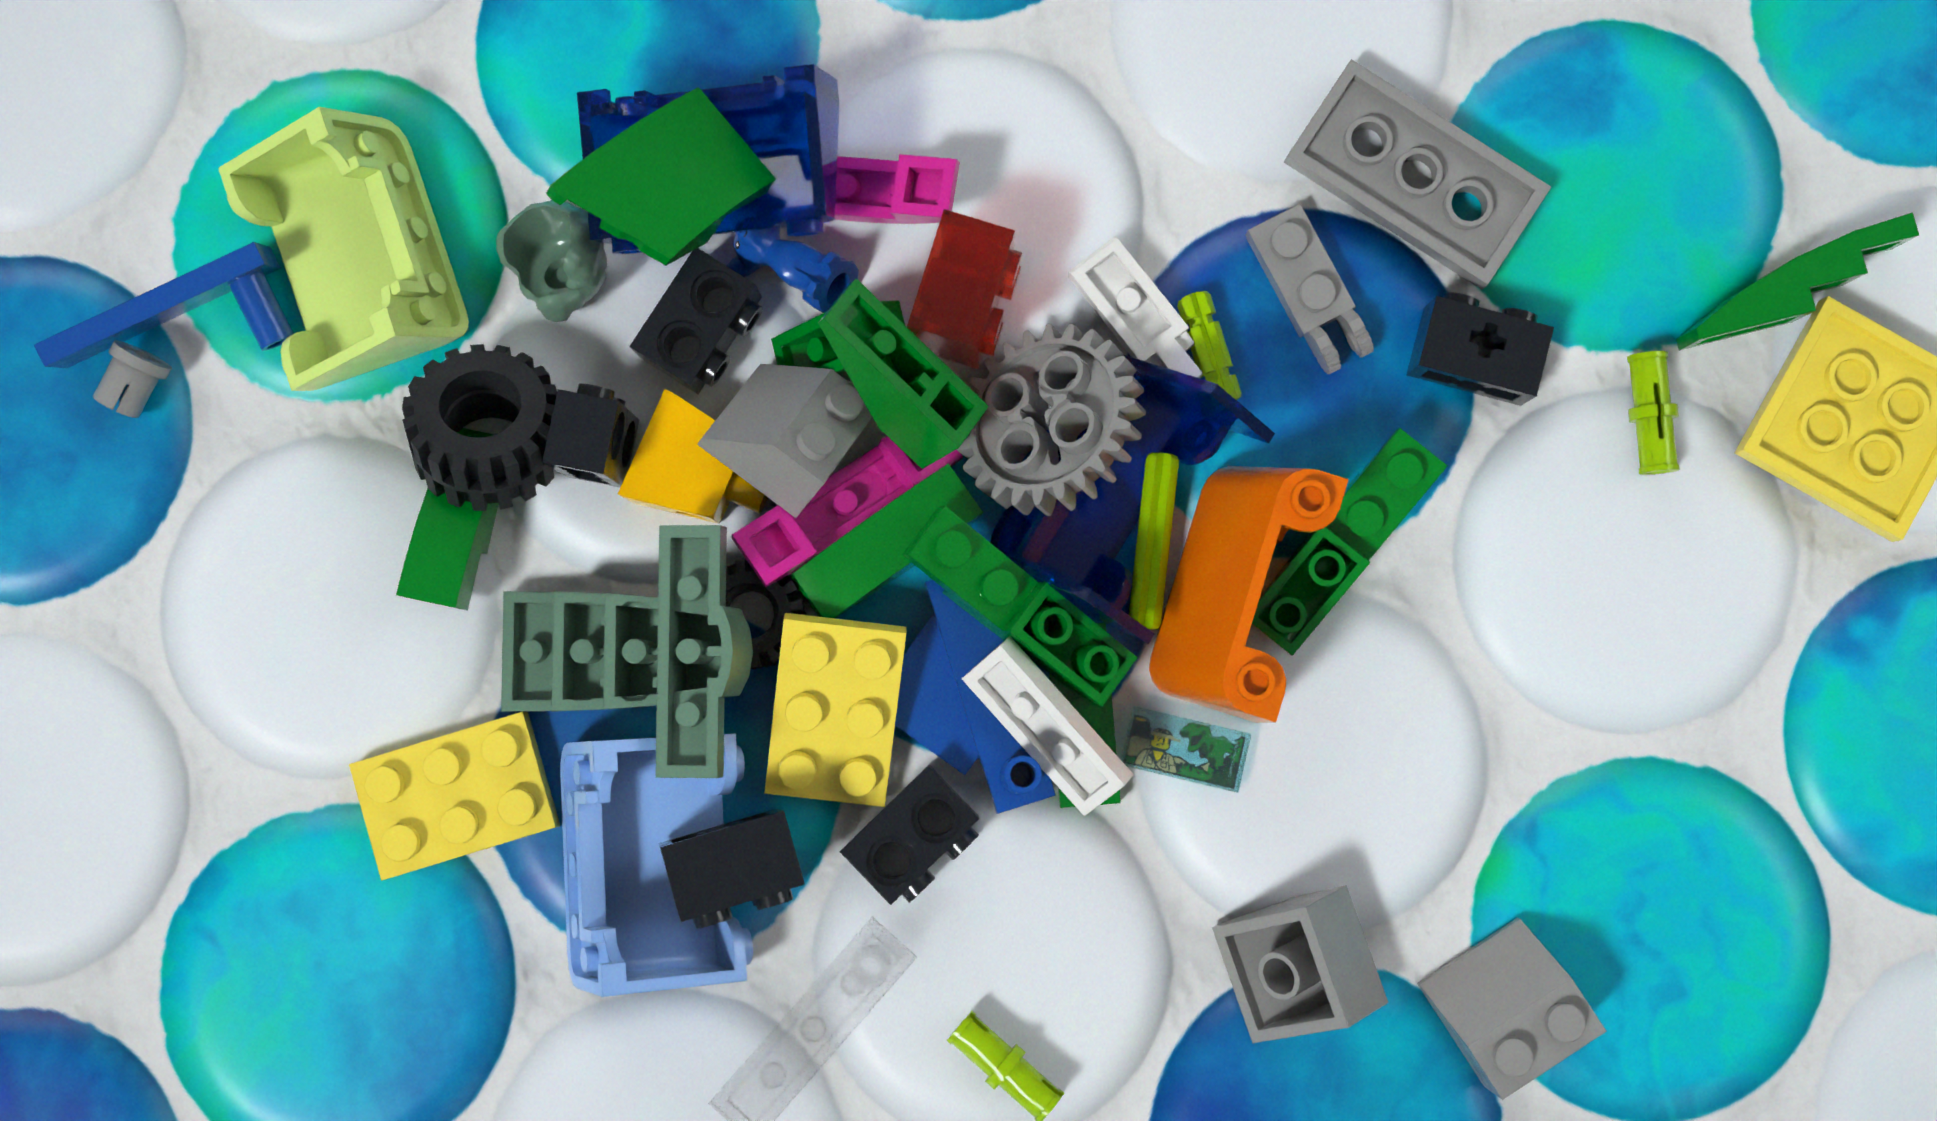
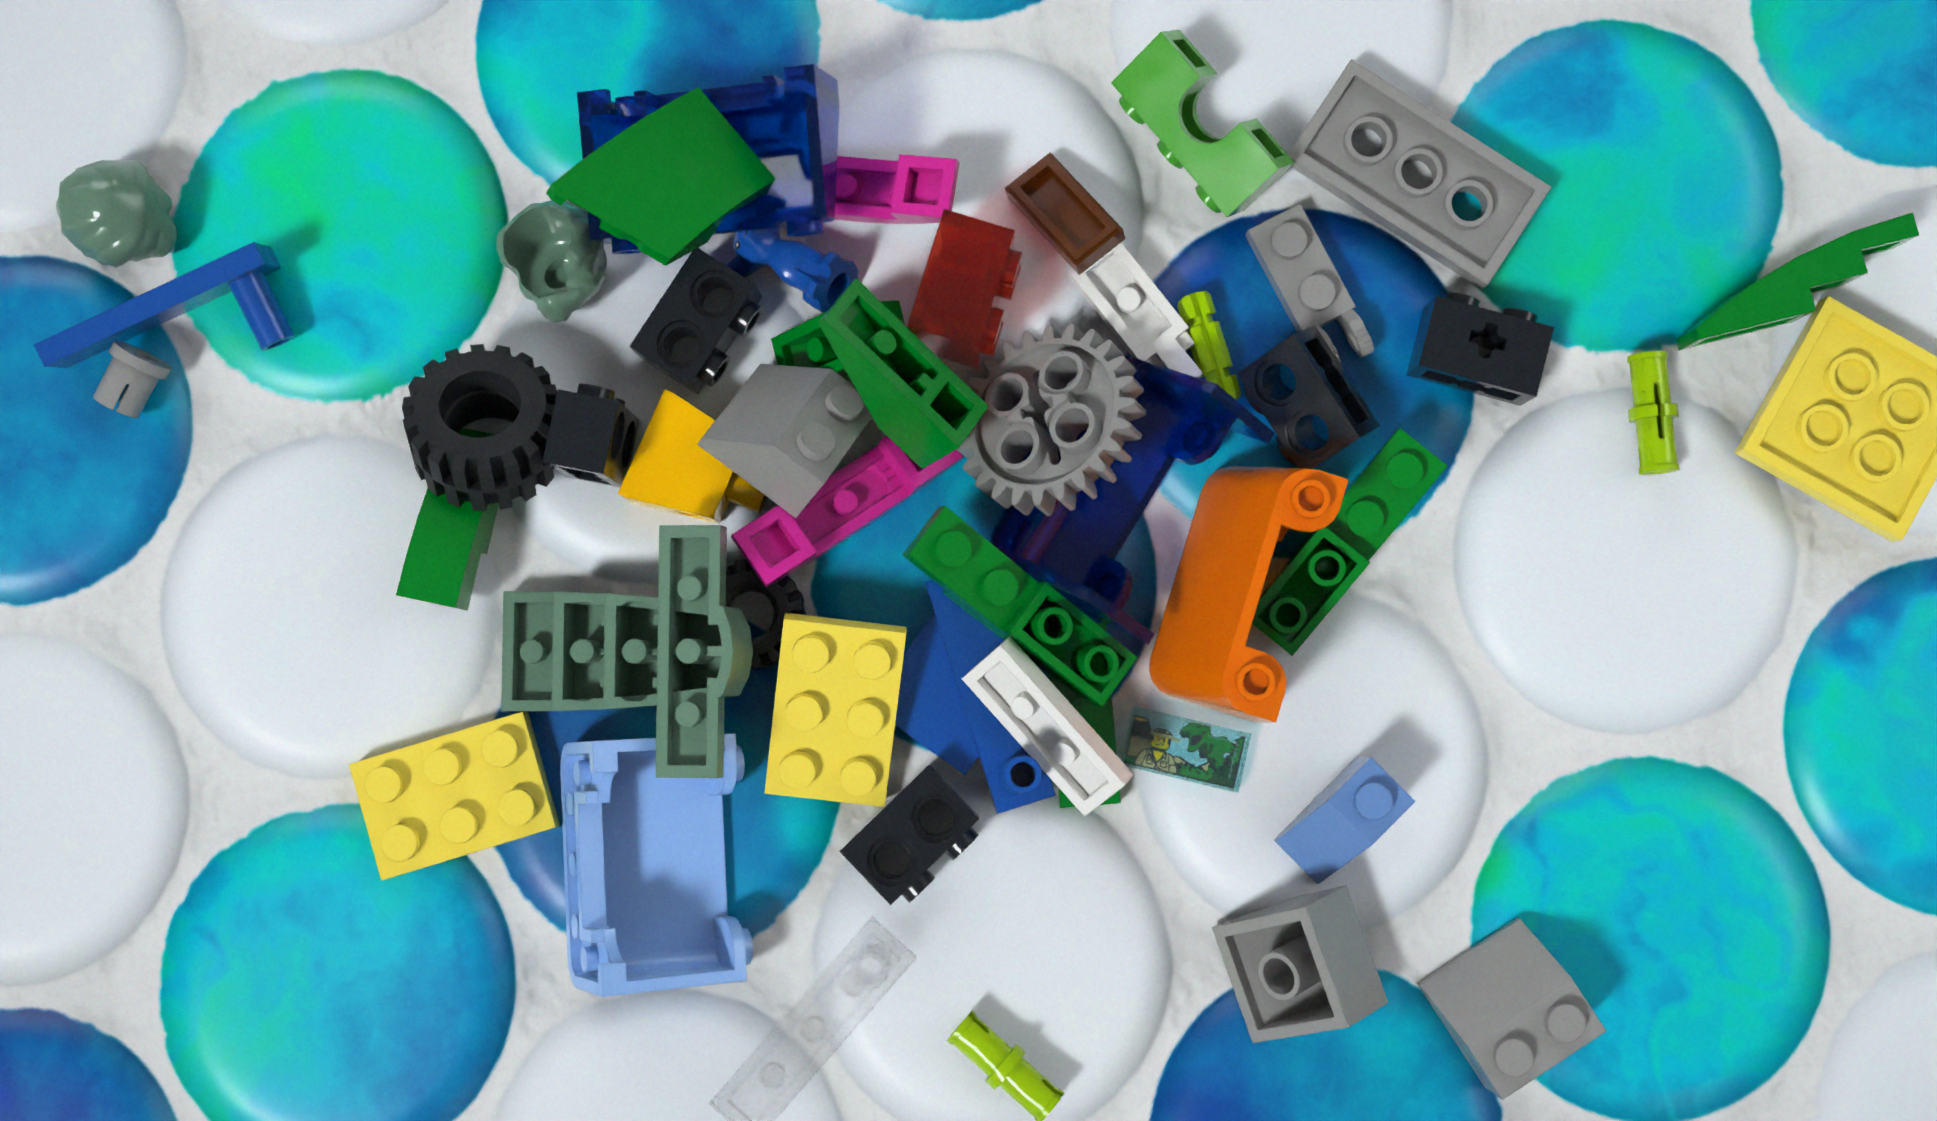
yellowish green windscreen [218,107,469,391] -> none
black brick [658,809,805,929] -> none
green slope [790,463,983,619] -> none
lime axle [1128,452,1179,630] -> none
none -> sand green hair [56,160,177,268]
none -> reddish brown tile [1004,152,1126,275]
none -> bright green arch [1111,30,1295,217]
none -> black brick [1237,325,1380,469]
none -> medium blue slope [1274,756,1416,884]

